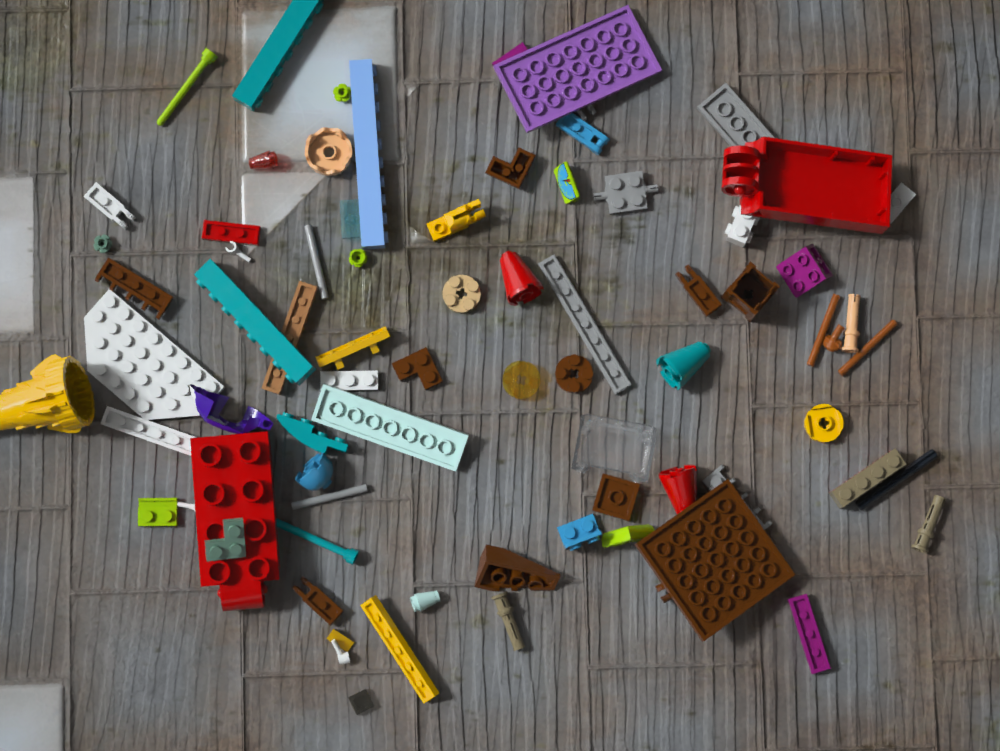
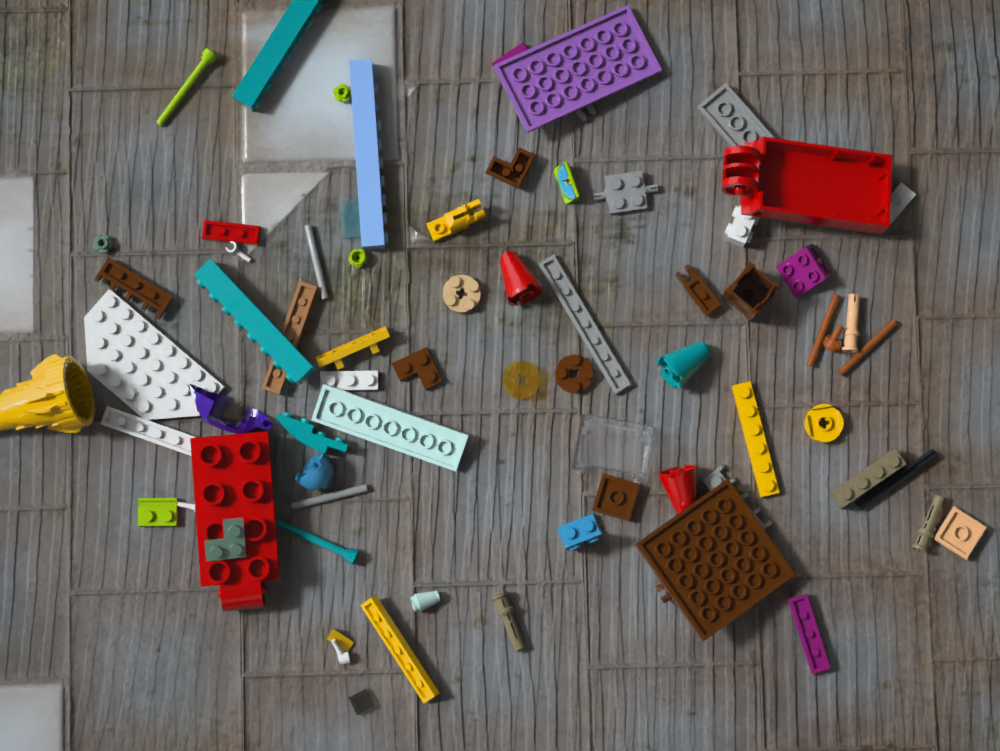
white hinge [84,182,136,230] -> none
clear red cone [249,150,278,169] -> none
reddish brown hinge [292,576,344,626] -> none
light nougat plate [305,127,353,176] -> none
reddish brown wedge [475,544,560,591] -> none
dark azure plate [556,113,610,155] -> none
lime brick [601,524,654,548] -> none
none -> yellow plate [731,381,780,498]
none -> light nougat plate [933,506,987,560]

